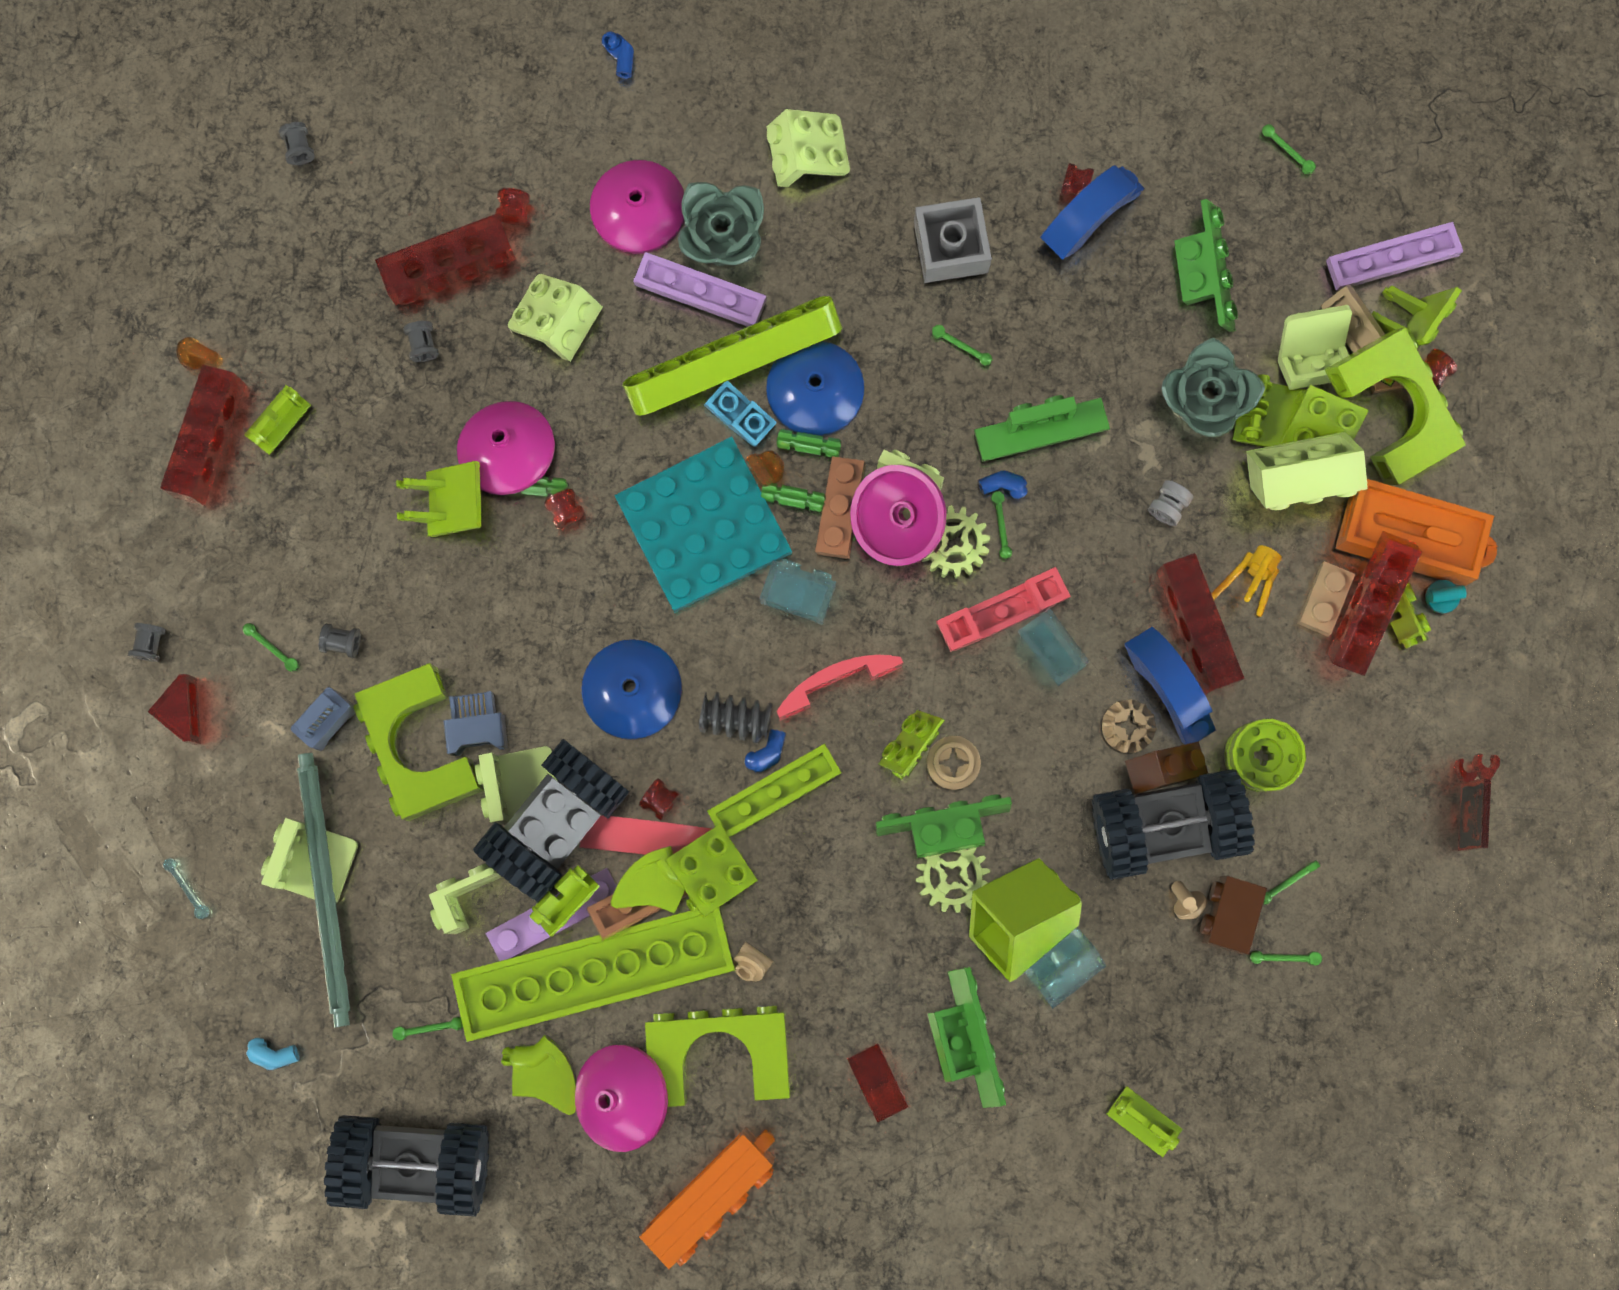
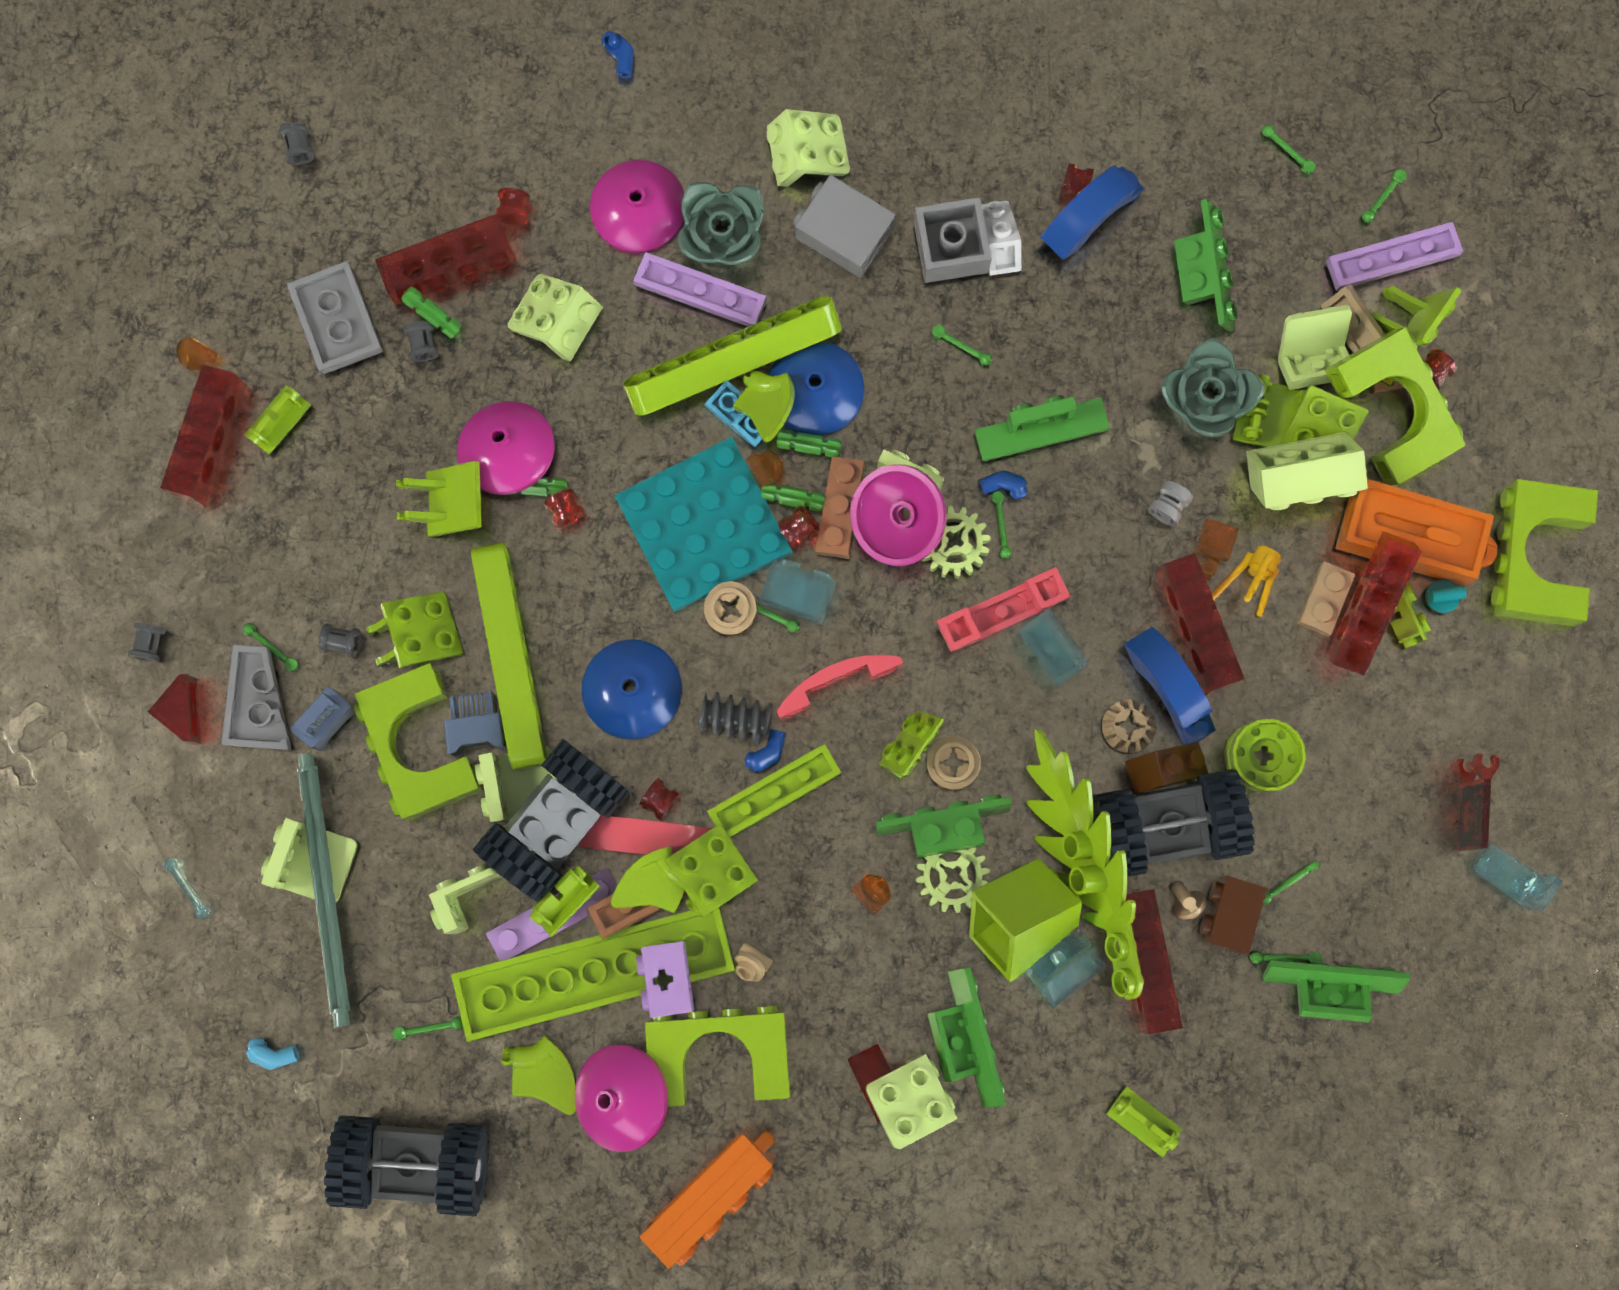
none -> light grey wing [221,645,292,751]
none -> light grey plate [287,261,383,375]
none -> lime plate [366,591,463,668]
none -> bright green axle [401,287,461,338]
none -> lime beam [471,542,547,770]
none -> lavender brick [636,941,695,1018]
none -> tan gear [704,581,758,635]
none -> lime arm [733,370,795,442]
none -> bright green hinge [737,597,800,632]
none -> clear red wheel [778,506,820,548]
none -> light grey brick [793,174,896,278]
none -> clear orange plate [850,874,891,915]
none -> yellowish green bracket [866,1054,958,1149]
none -> white bracket [982,201,1022,276]
none -> lime plant [1026,729,1144,1000]
none -> clear red brick [1126,889,1183,1034]
none -> clear orange plate [1195,518,1239,581]
none -> bright green bracket [1262,958,1410,1023]
none -> bright green hinge [1362,169,1407,223]
none -> clear light blue bracket [1473,844,1563,911]
none -> lime arch [1491,479,1598,627]

